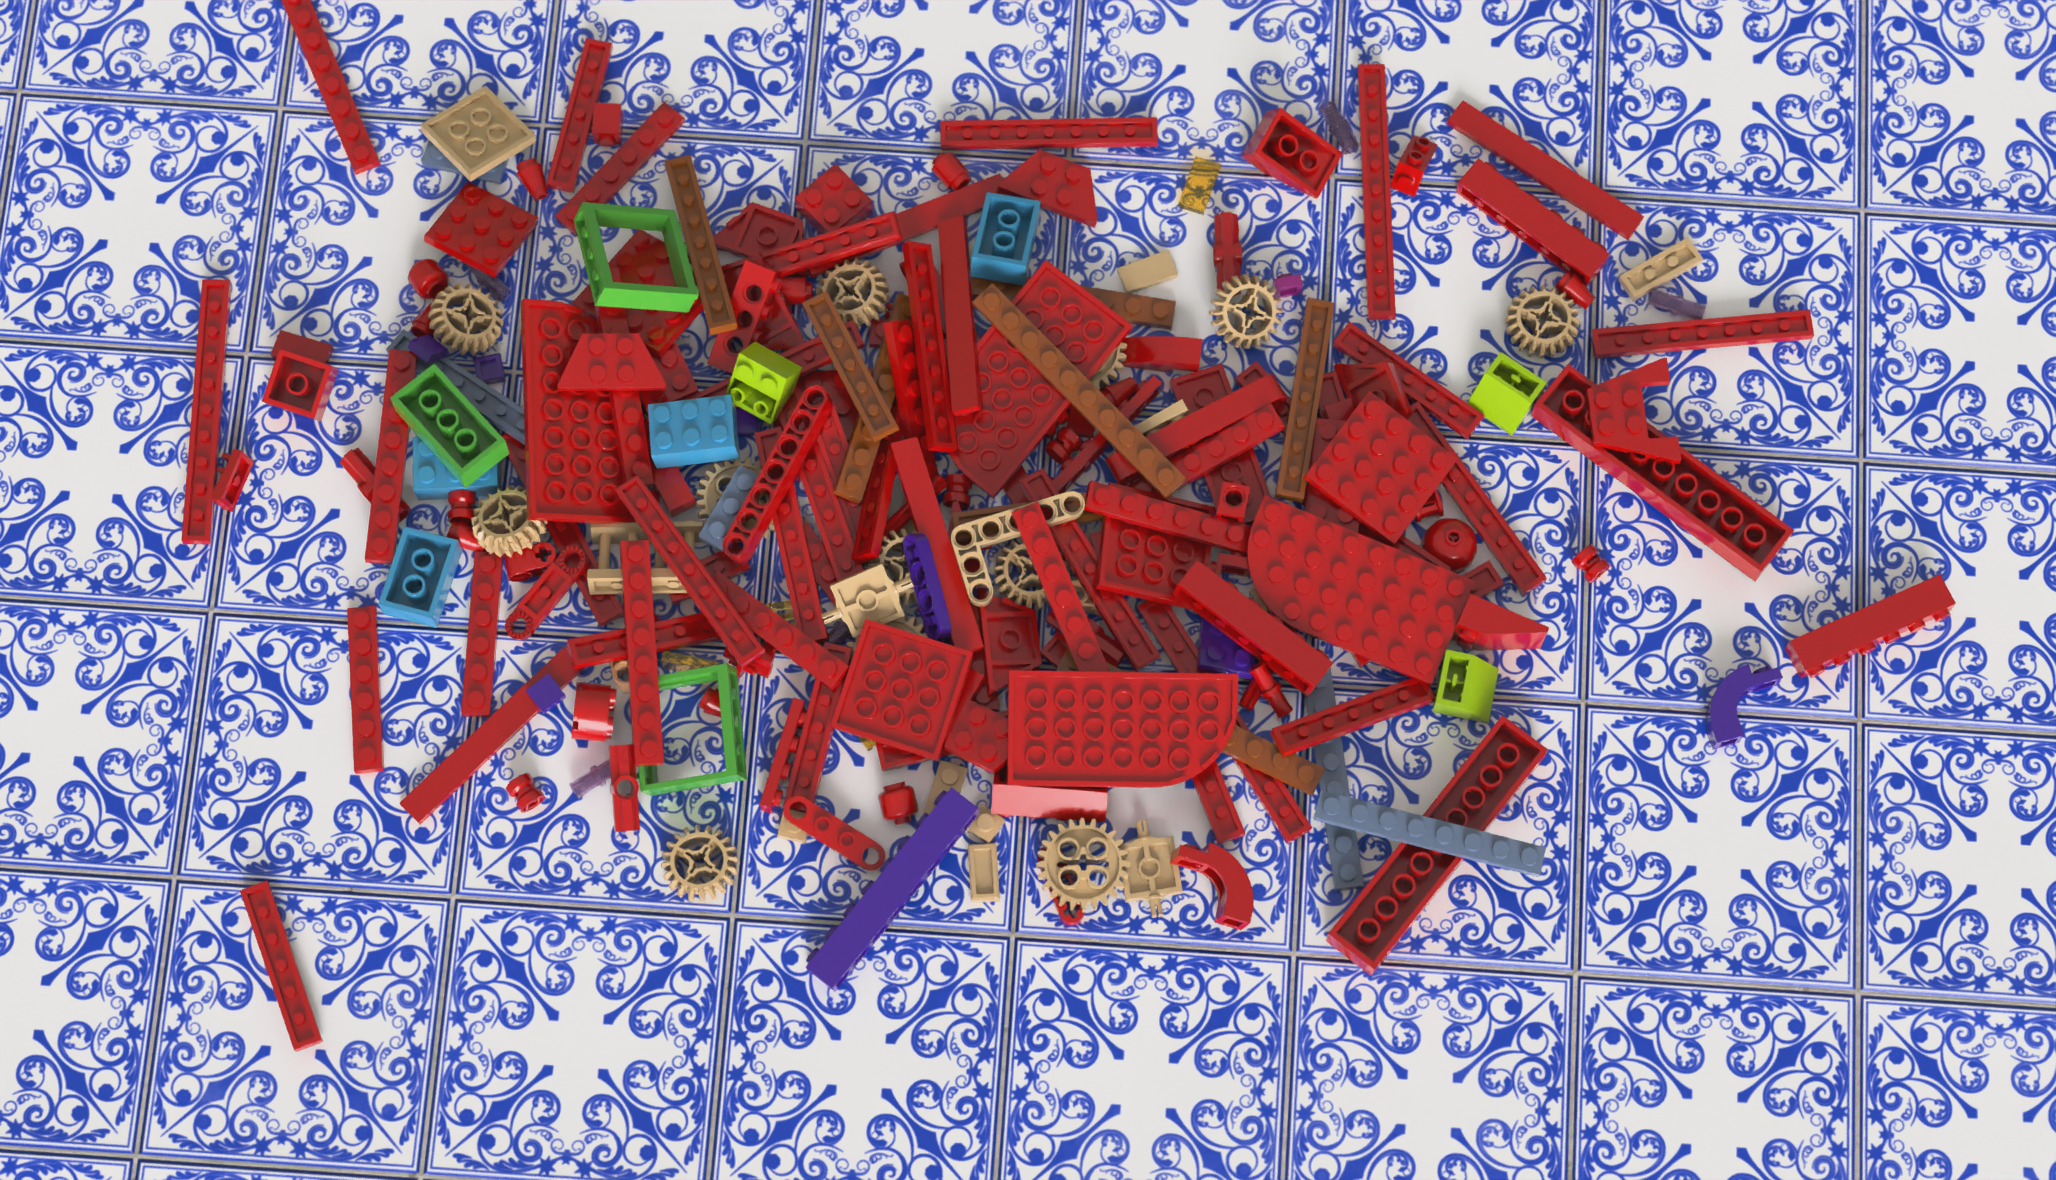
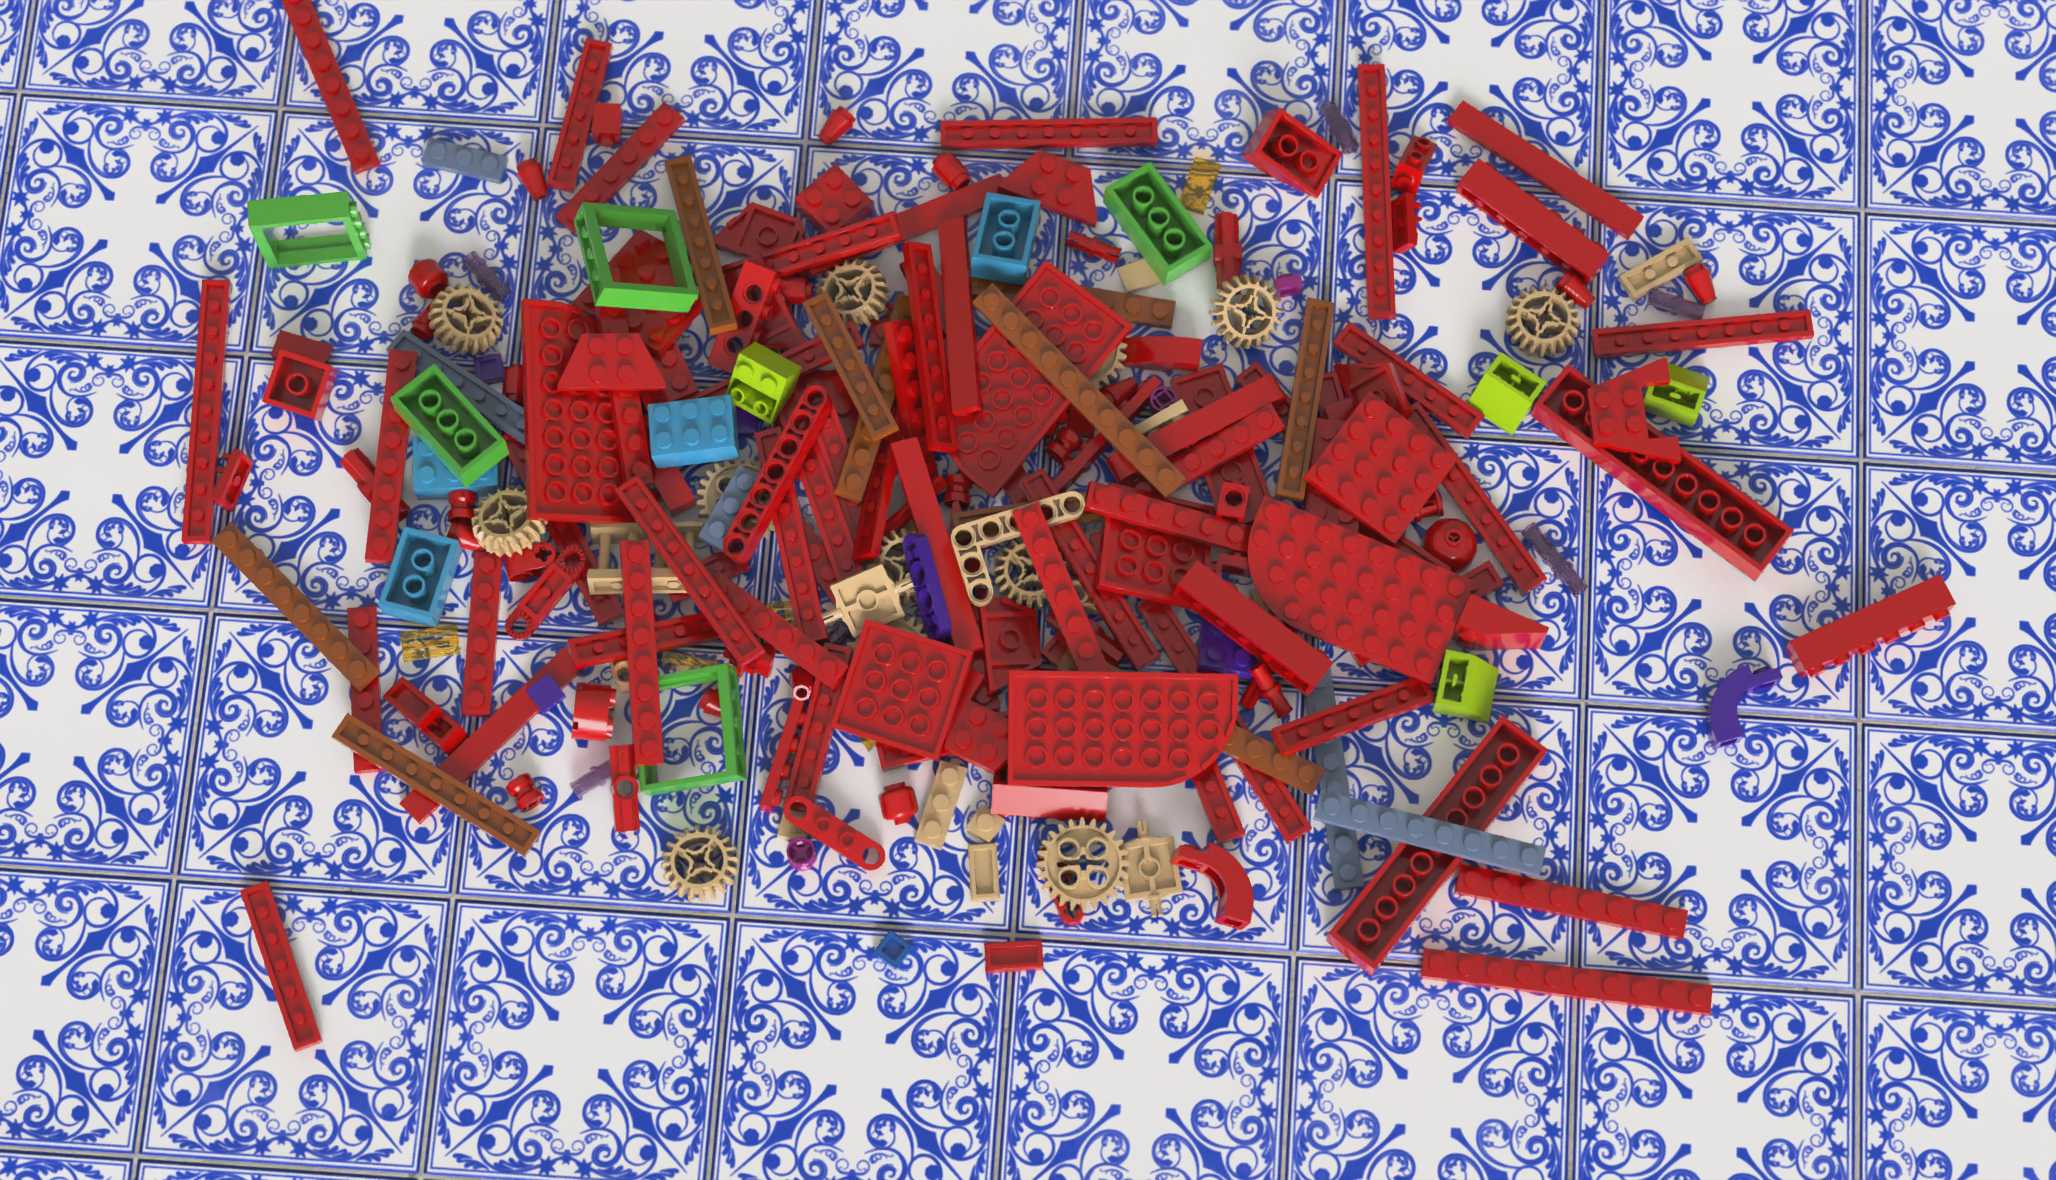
dark purple tile [408,334,448,363] -> none
tan plate [420,86,536,182] -> none
red plate [424,182,538,278] -> none
dark purple brick [805,787,980,992] -> none
red wheel [1571,544,1611,583] -> none
none -> dark orange plate [211,522,380,692]
none -> bright green window [247,191,371,269]
none -> dark orange plate [331,713,541,857]
none -> red slope [382,676,468,756]
none -> clear yellow tile [400,625,461,662]
none -> red brick [502,364,524,406]
none -> magenta wheel [786,837,816,872]
none -> red cone [789,666,815,701]
none -> red cone [817,105,856,146]
none -> blue tile [873,929,914,971]
none -> red tile [984,939,1044,973]
none -> red pin [1065,230,1122,264]
none -> bright green brick [1103,161,1213,286]
none -> magenta wheel [1149,386,1177,416]
none -> red plate [1391,192,1422,254]
none -> red plate [1420,948,1713,1016]
none -> red plate [1455,864,1688,940]
none -> clear purple pin [1521,522,1588,597]
none -> lime slope [1643,359,1710,427]
none -> red cone [1683,263,1717,306]

